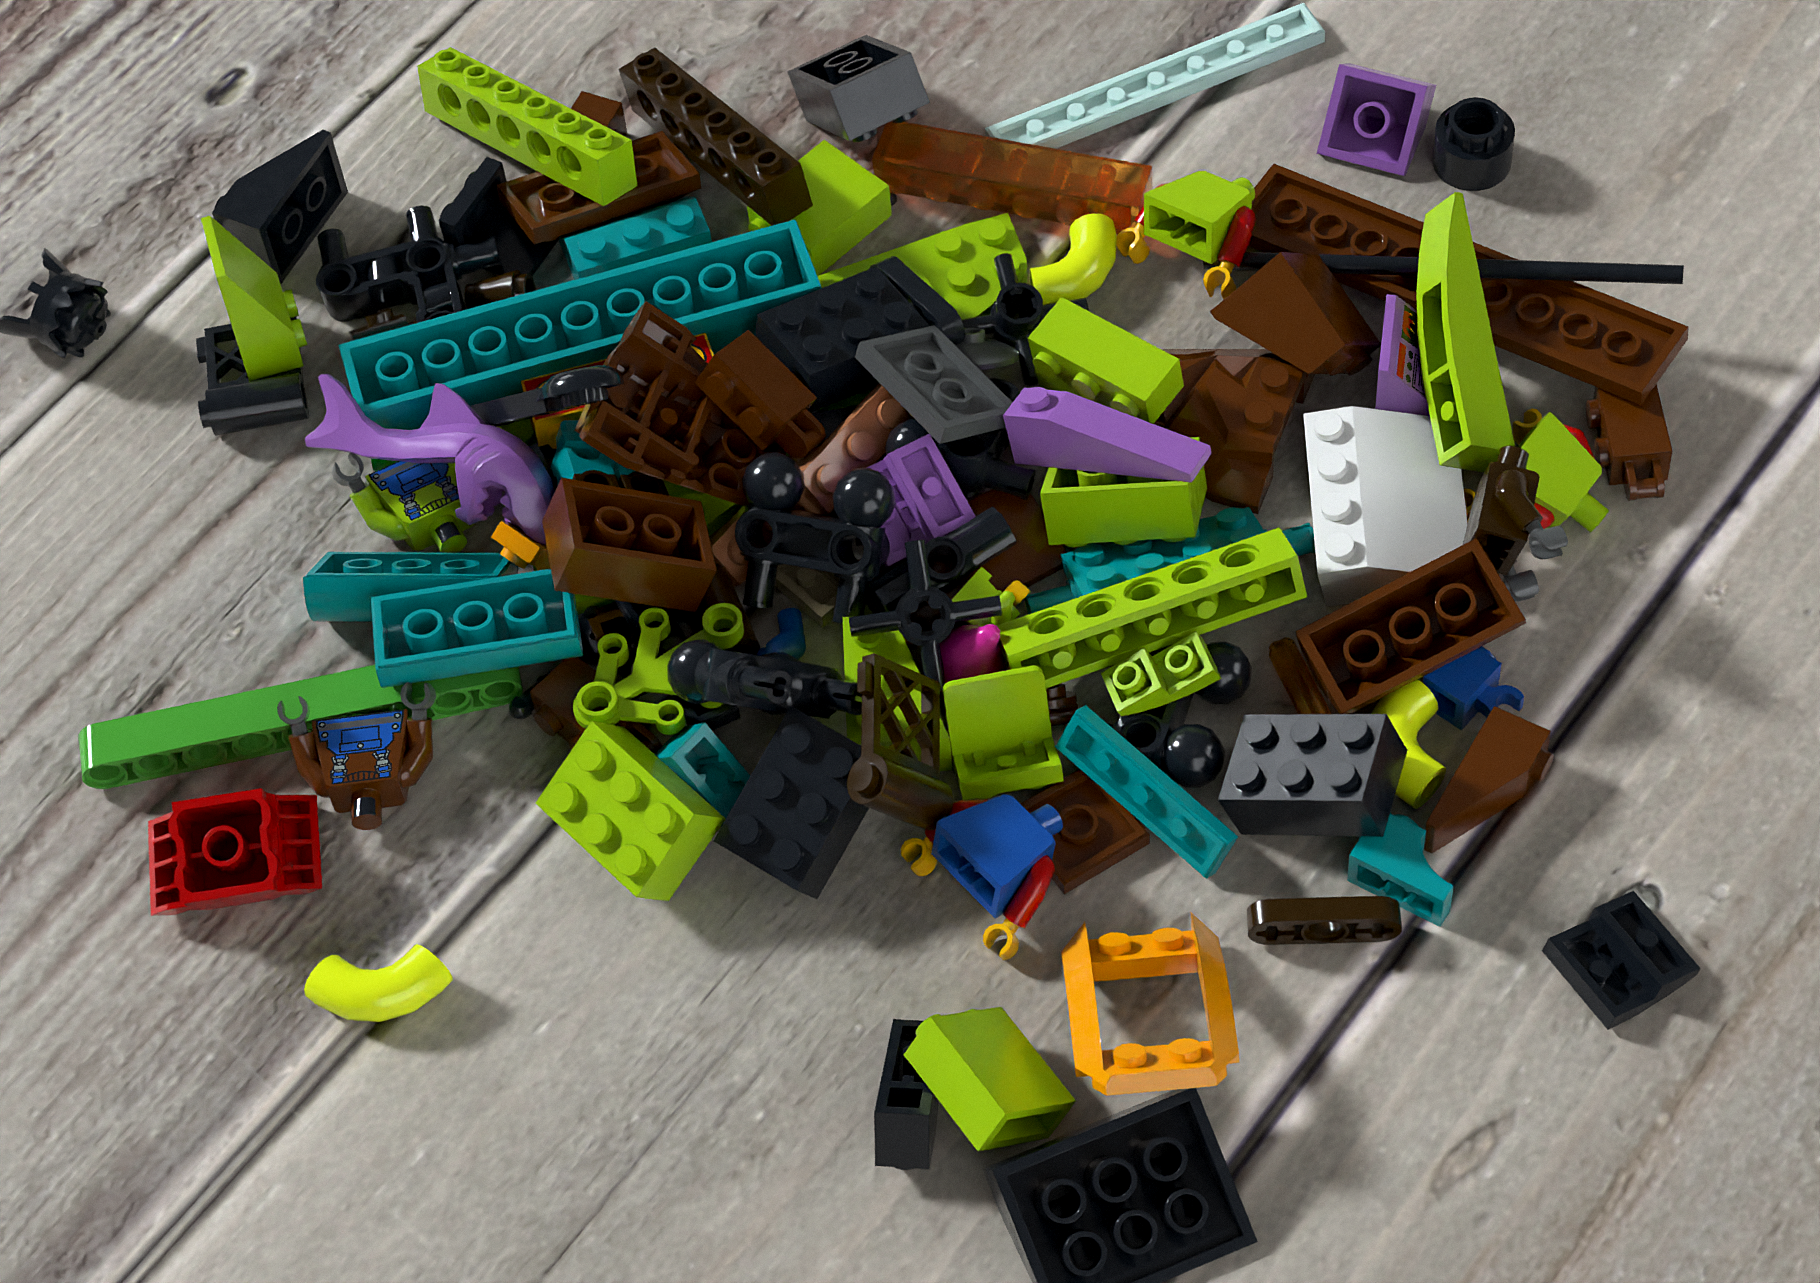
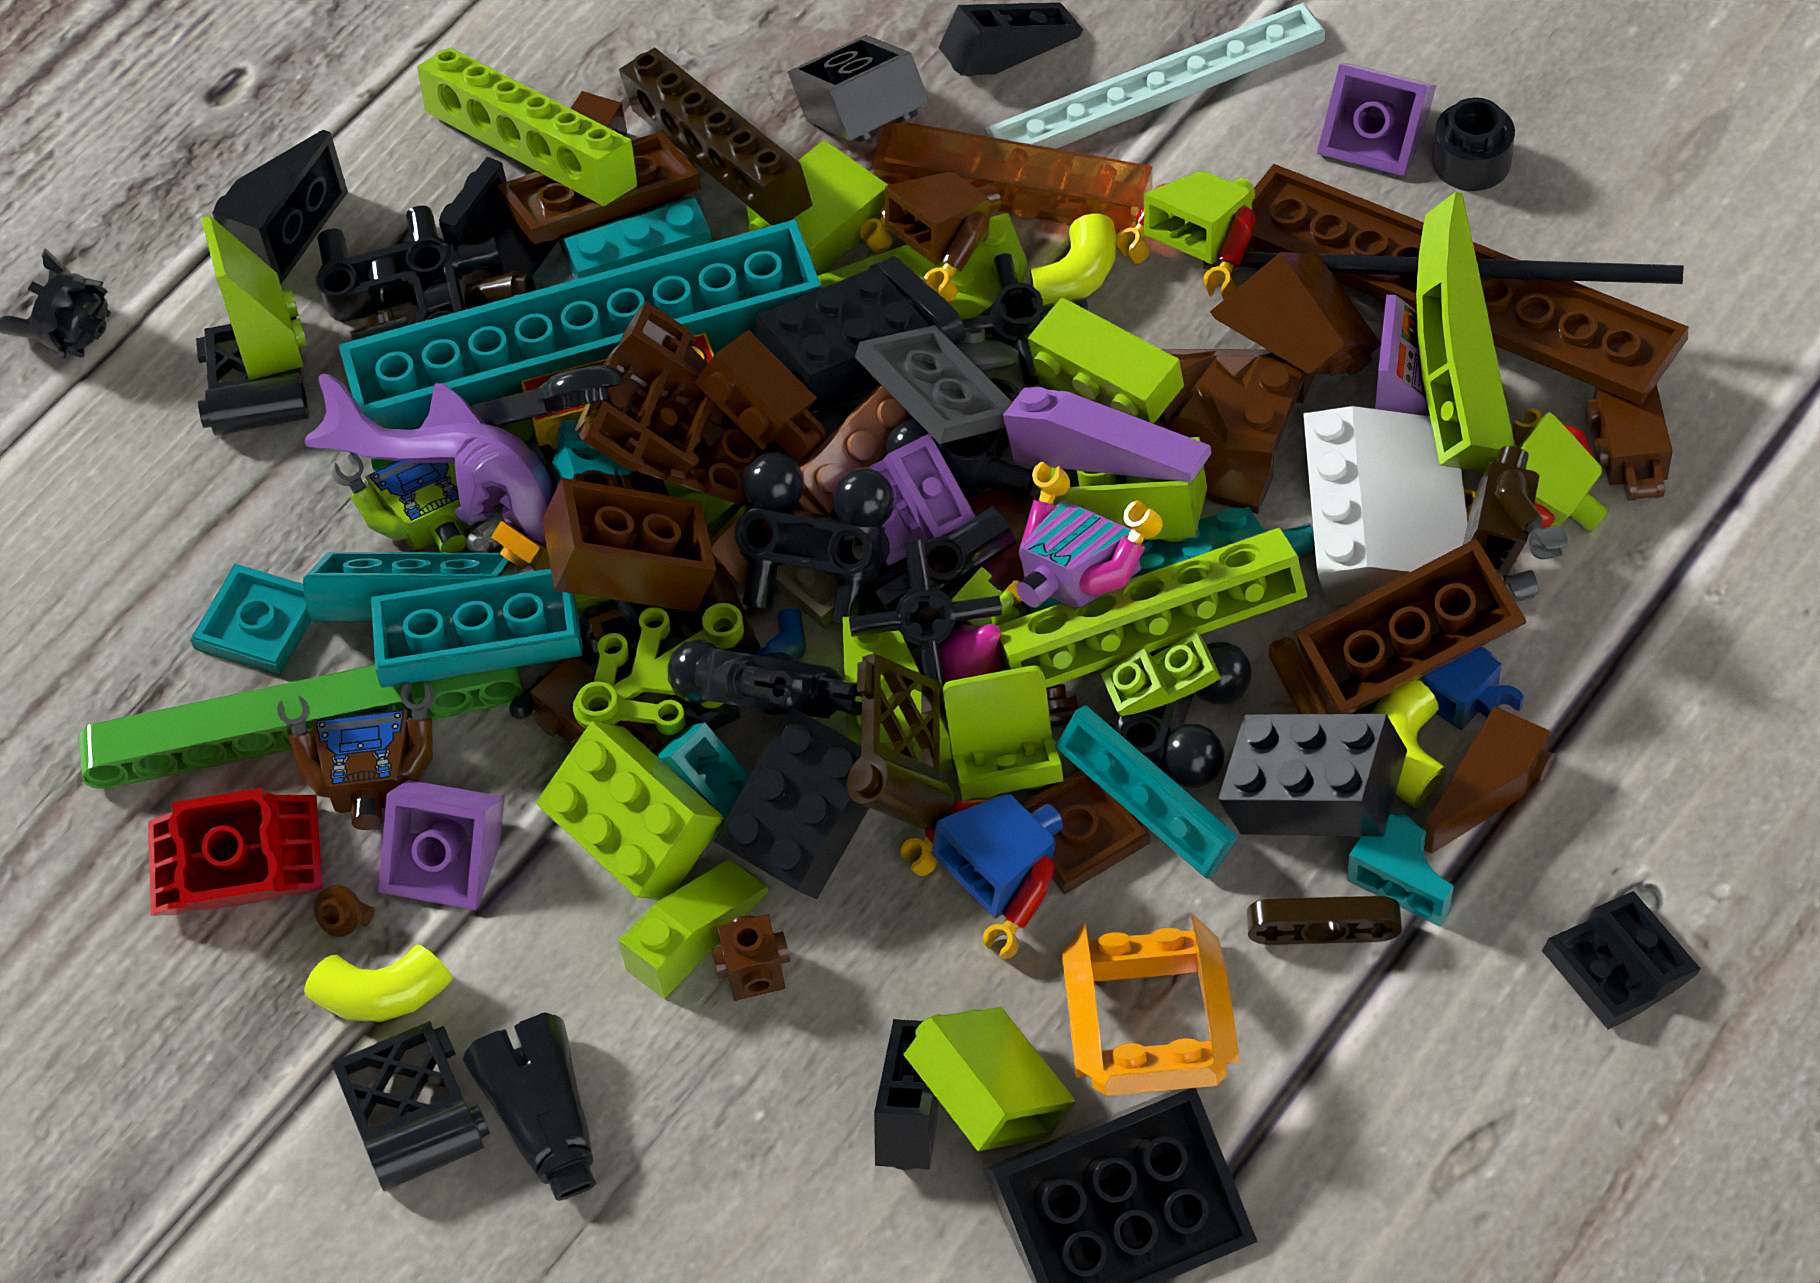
none -> teal tile [190,564,312,676]
none -> reddish brown plate [314,885,375,937]
none -> black piece [331,1021,490,1192]
none -> medium lavender slope [378,780,505,910]
none -> black piece [463,1012,596,1201]
none -> white piece [466,506,506,553]
none -> lime slope [618,859,769,999]
none -> reddish brown brick [711,914,791,1001]
none -> reddish brown torso [860,172,1001,303]
none -> black slope [938,2,1083,77]
none -> torso [1017,462,1163,608]

